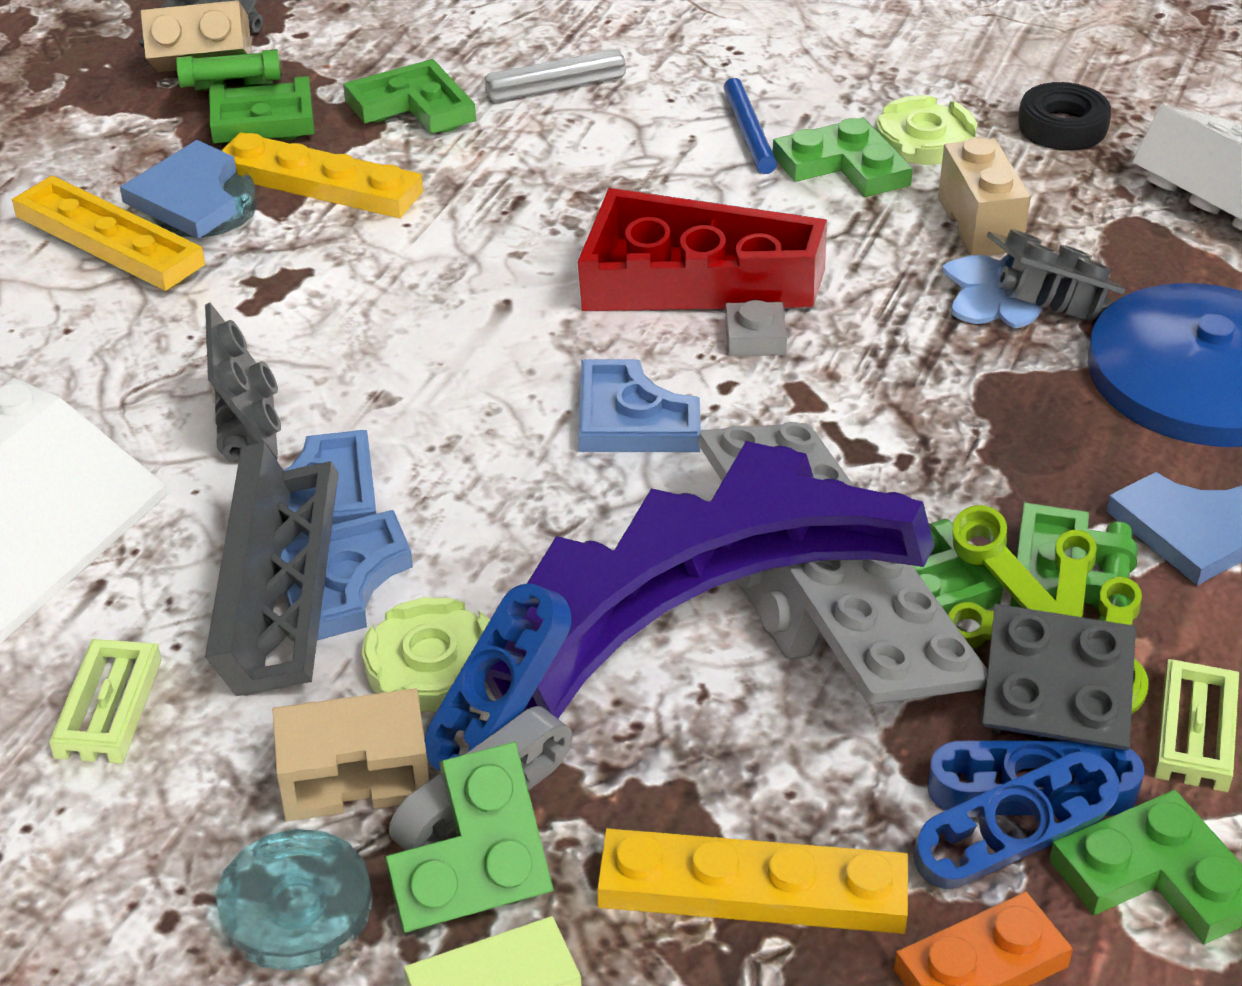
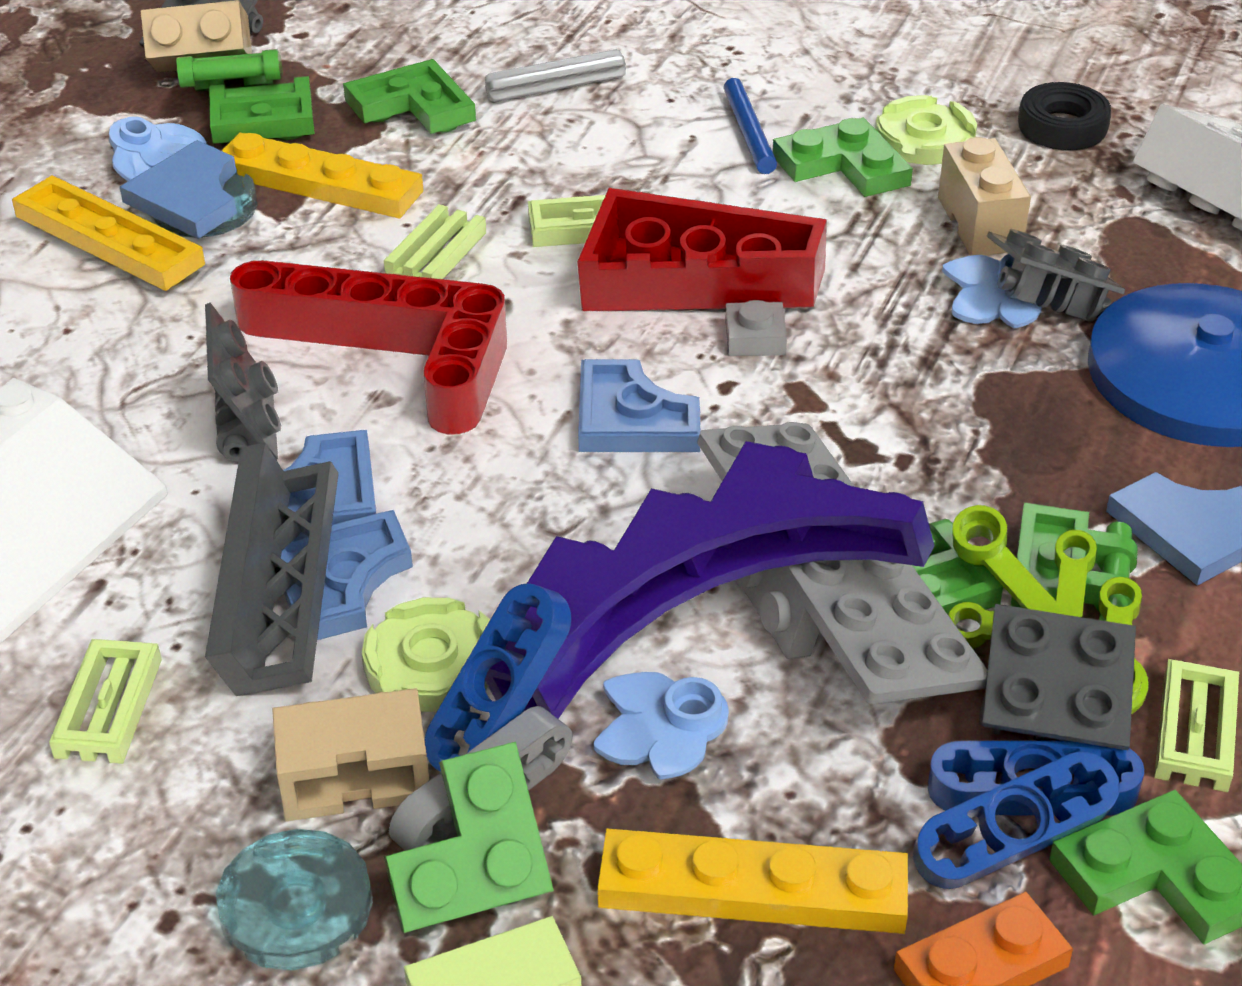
none -> light blue plate [109,117,206,181]
none -> red beam [230,260,507,435]
none -> yellowish green tile [384,204,486,279]
none -> yellowish green tile [528,195,605,247]
none -> light blue plate [594,672,729,779]

